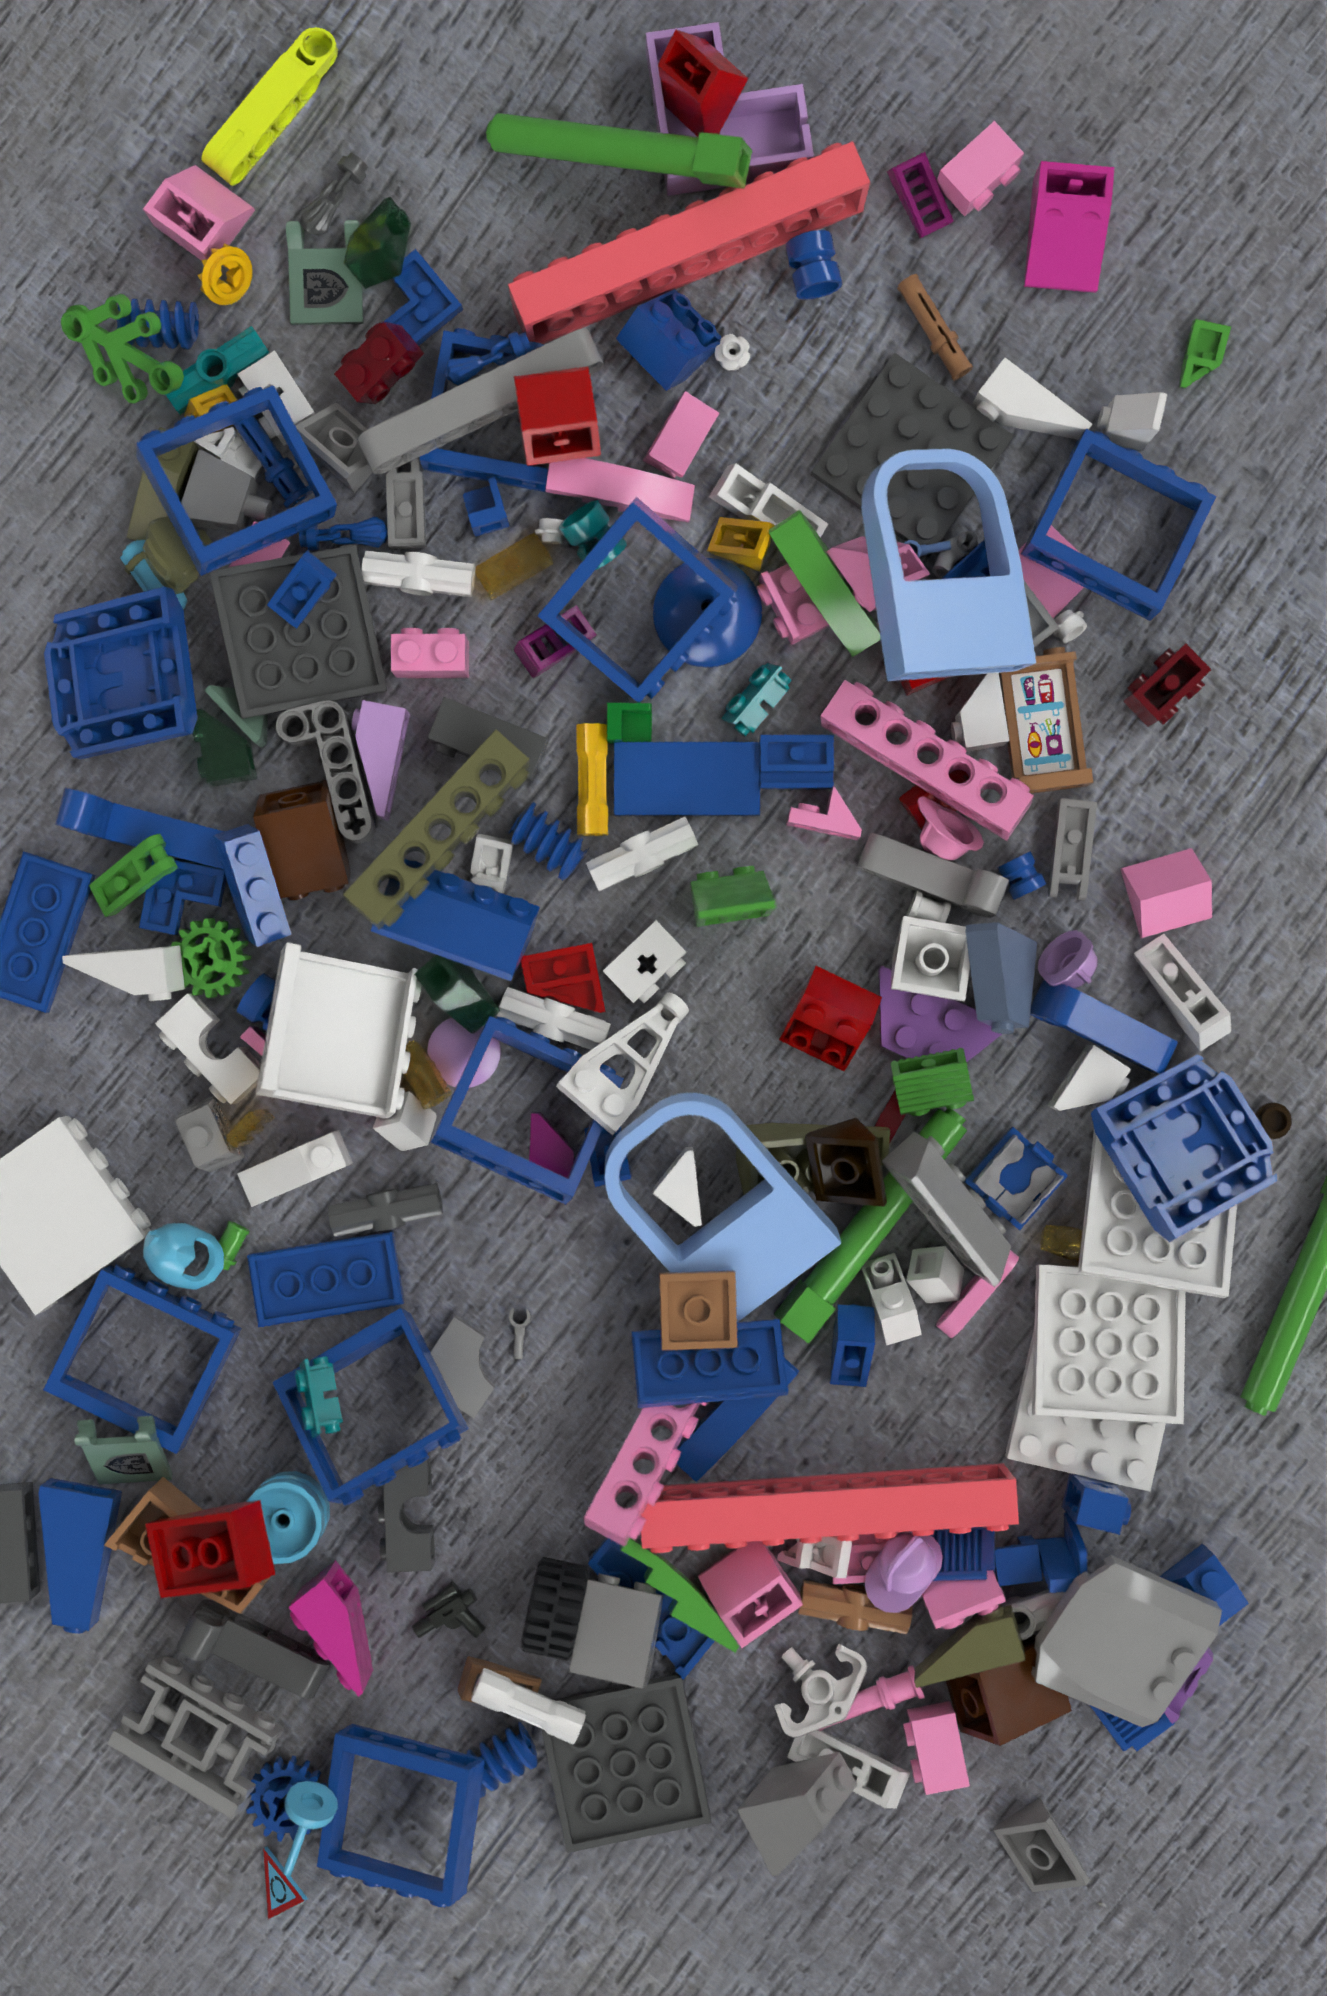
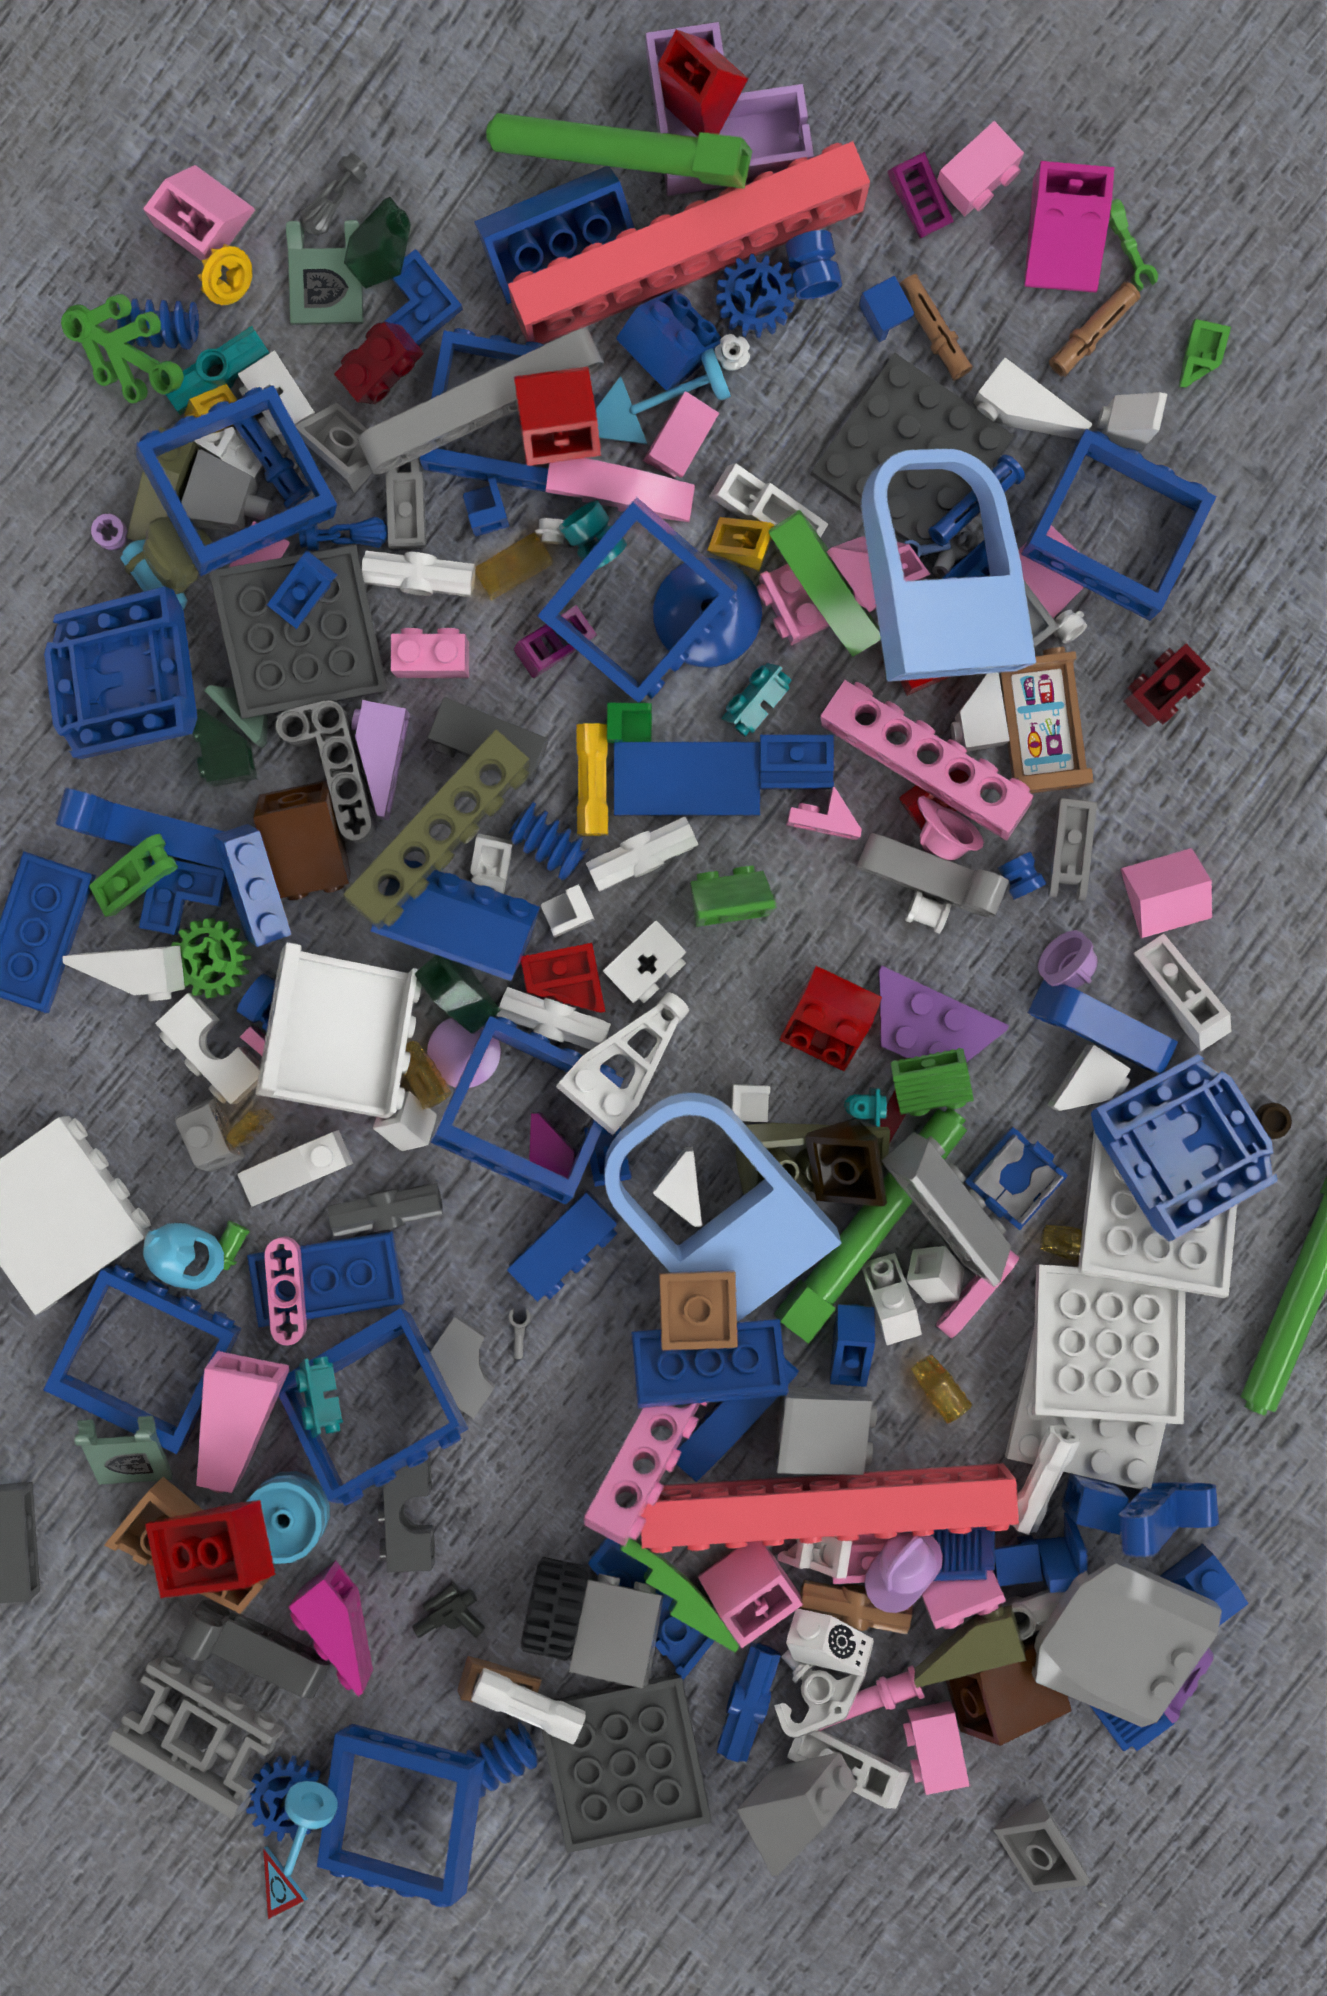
blue slope [38,1478,122,1634] -> none
neon yellow piece [201,27,338,186] -> none
blue piece [444,331,533,386] -> none
white slope [891,916,970,1002] -> none
sand blue slope [966,922,1037,1034] -> none
none -> lavender bush [91,514,128,550]
none -> bright pink slope [196,1351,289,1493]
none -> bright pink beam [264,1236,307,1345]
none -> blue slope [474,166,634,305]
none -> blue brick [507,1190,618,1302]
none -> white panel [541,884,595,938]
none -> medium azure piece [596,348,731,445]
none -> blue gear [716,254,795,338]
none -> blue piece [717,1643,781,1762]
none -> white panel [731,1084,770,1122]
none -> light grey slope [773,1385,877,1475]
none -> white slope [786,1609,874,1677]
none -> teal hinge [844,1087,887,1127]
none -> blue panel [859,275,914,342]
none -> clear yellow hinge [911,1354,973,1424]
none -> blue pin [928,454,1025,547]
none -> white axle [1012,1424,1080,1535]
none -> medium nougat pin [1049,282,1141,377]
none -> bright green piece [1108,199,1158,292]
none -> blue beam [1119,1482,1219,1557]

